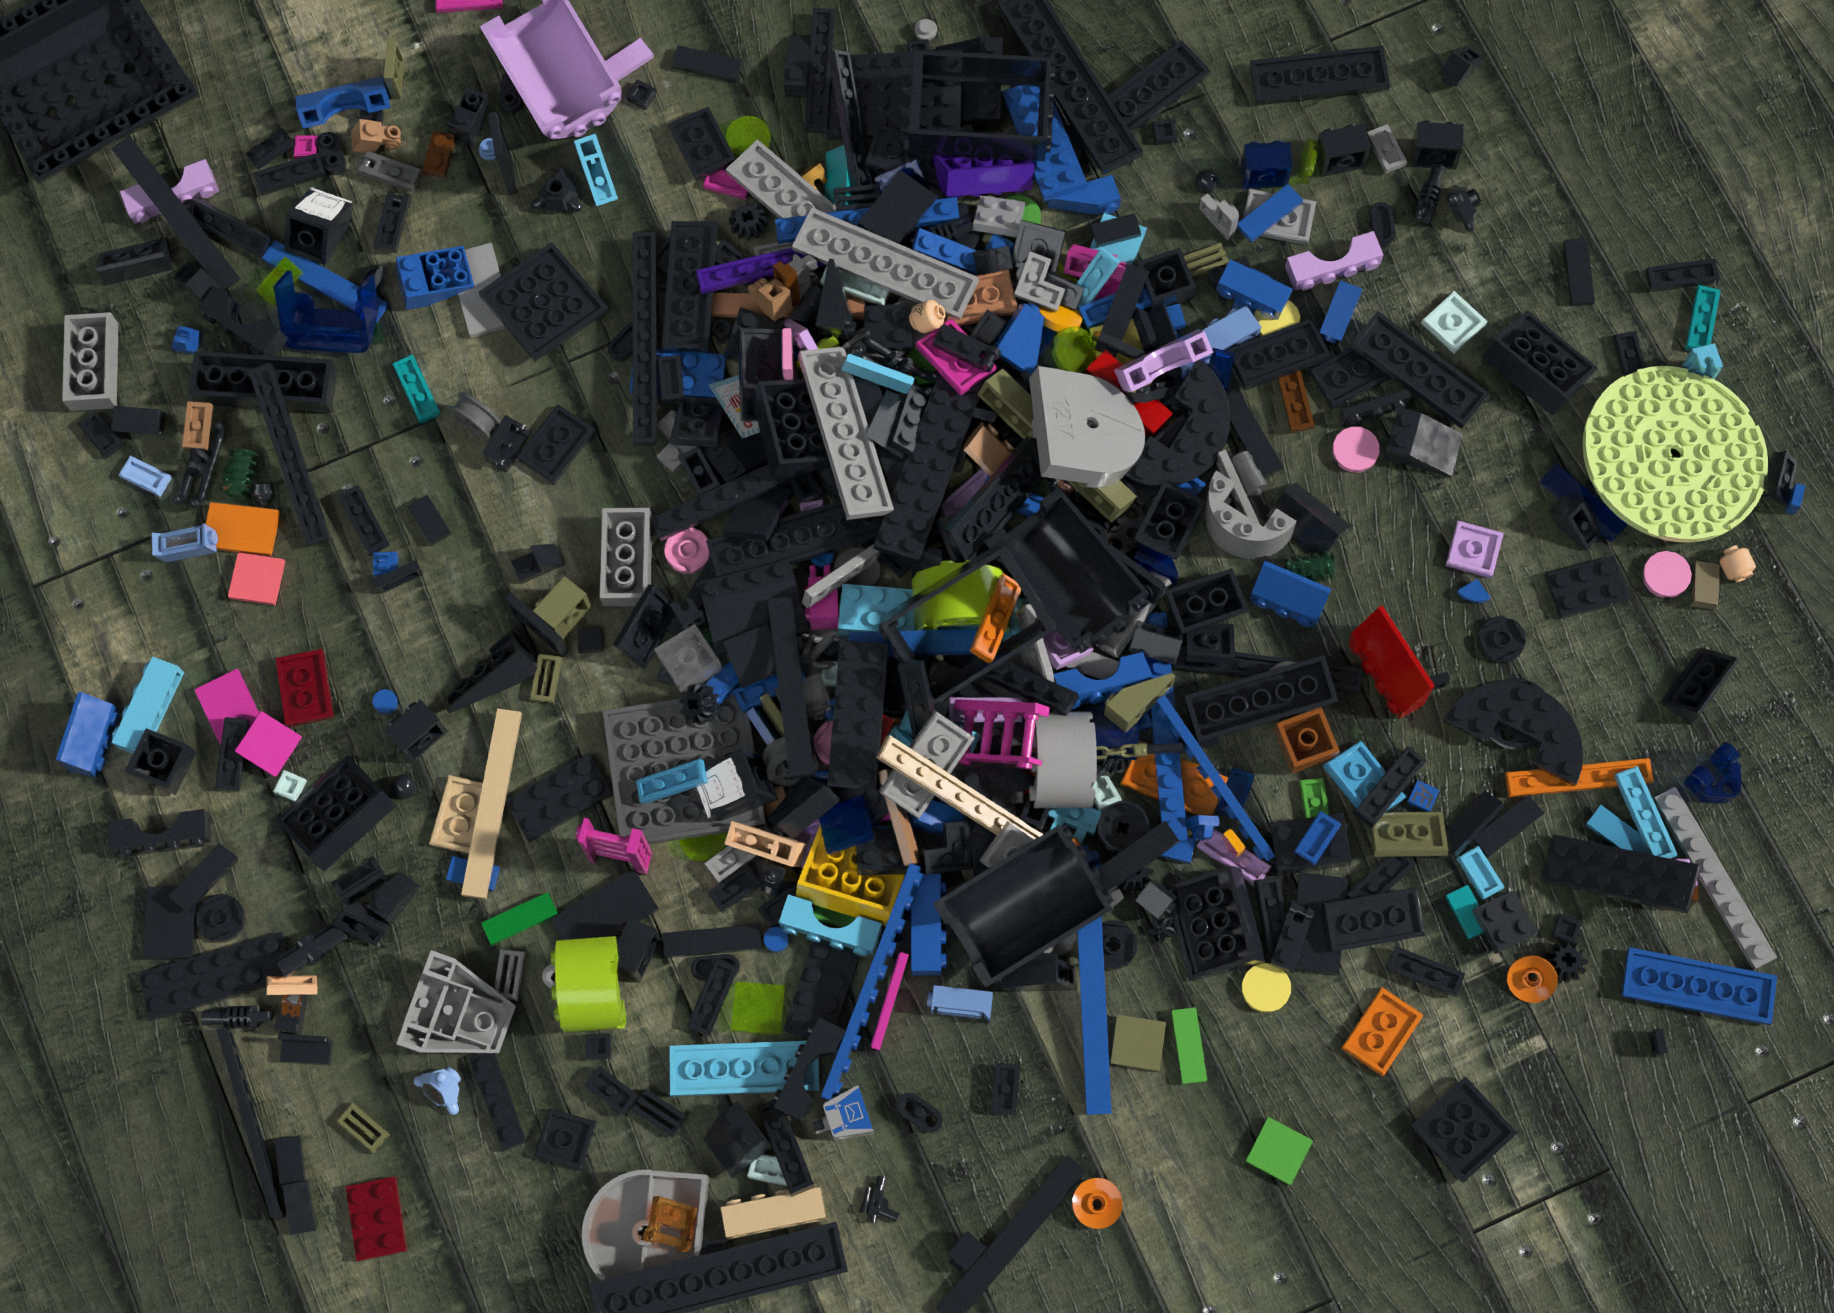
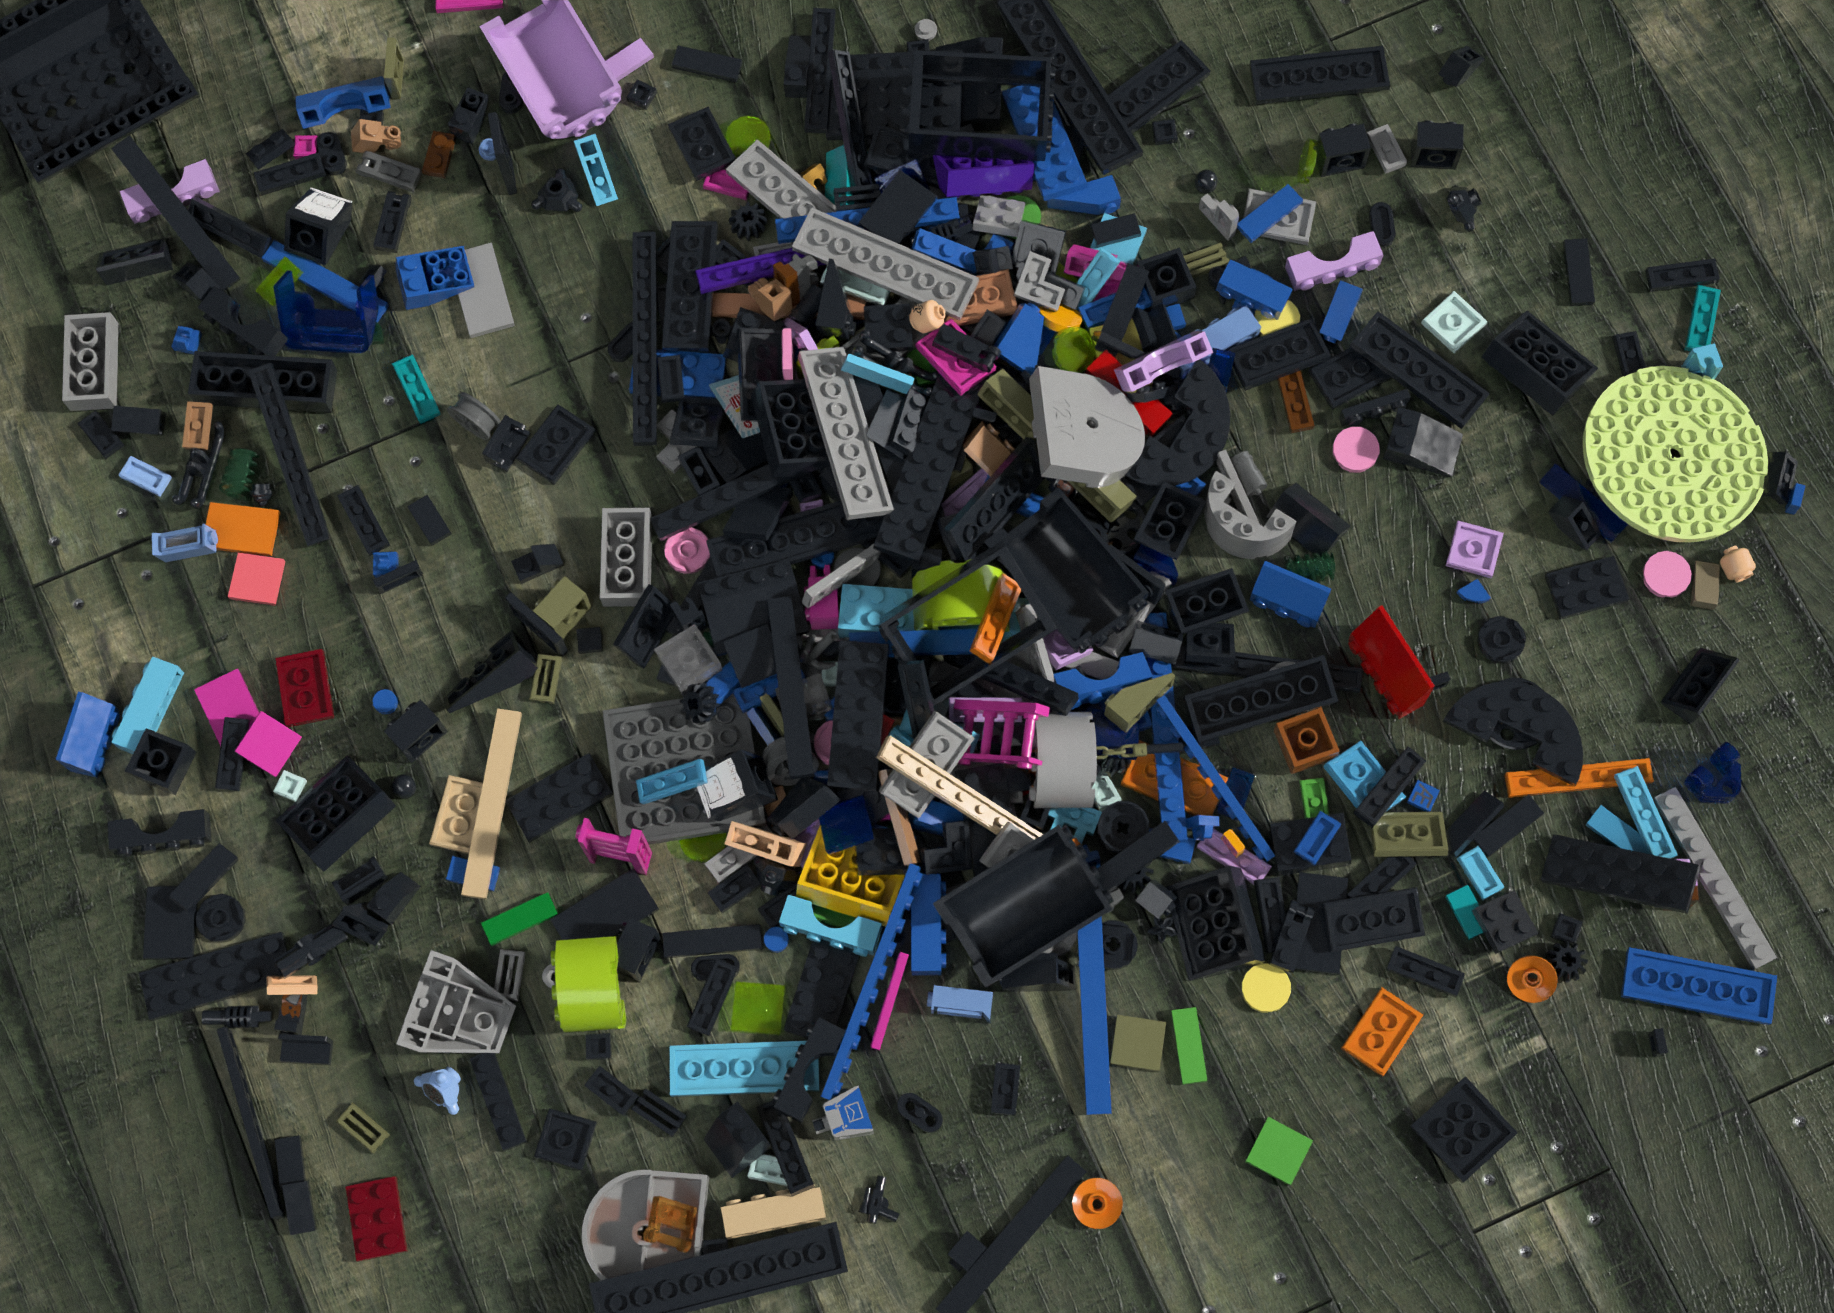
black plate [479,242,608,362] -> none
black tile [1227,389,1283,479] -> none
clear blue brick [1241,140,1293,189] -> none
black hinge [1415,164,1446,224] -> none

